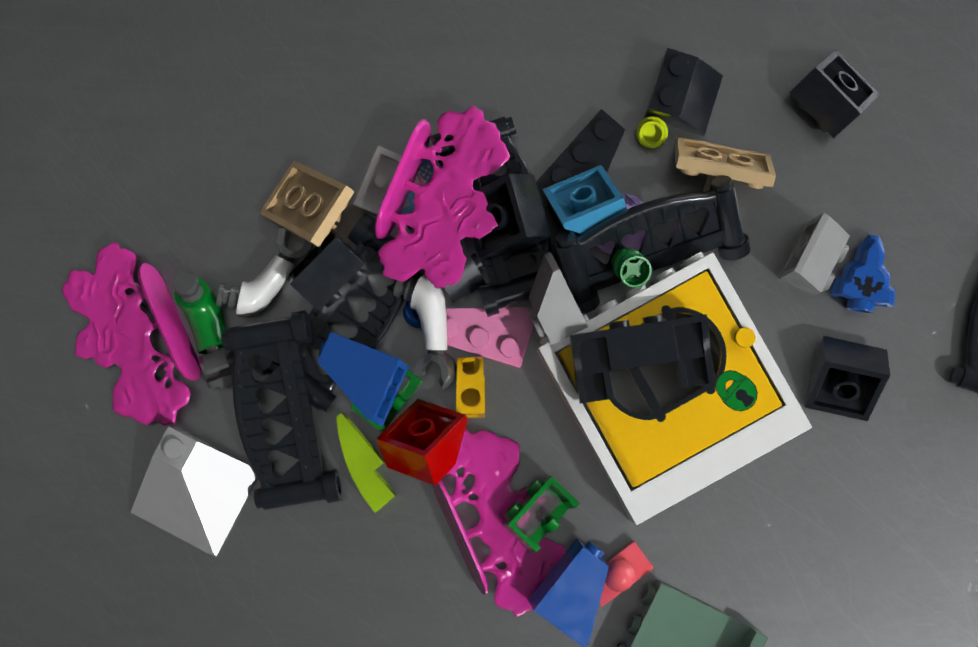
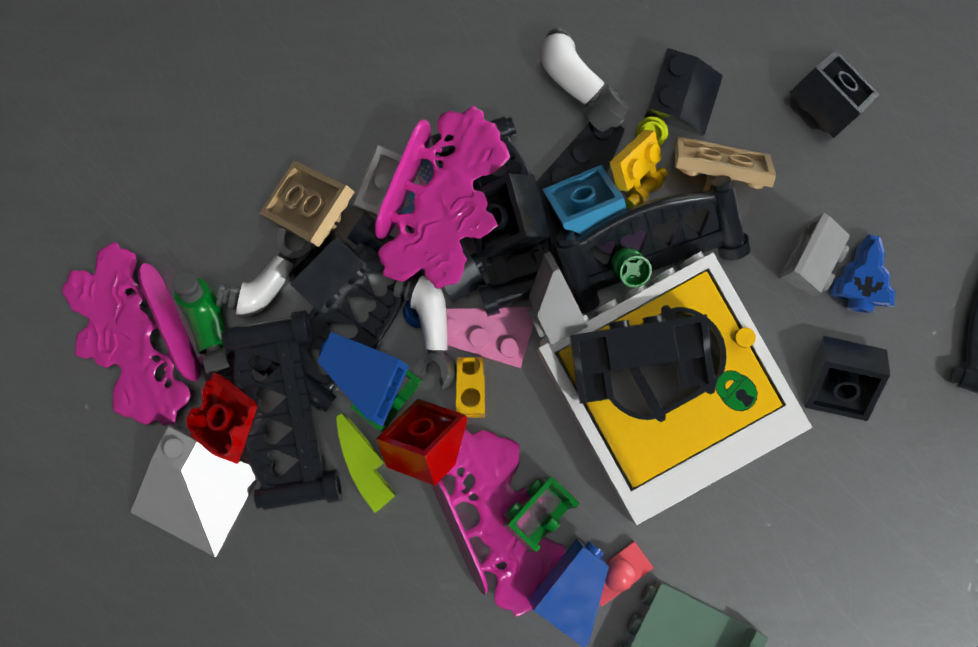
none -> red slope [186,372,257,464]
none -> white piece [540,28,629,132]
none -> yellow plate [610,130,668,209]

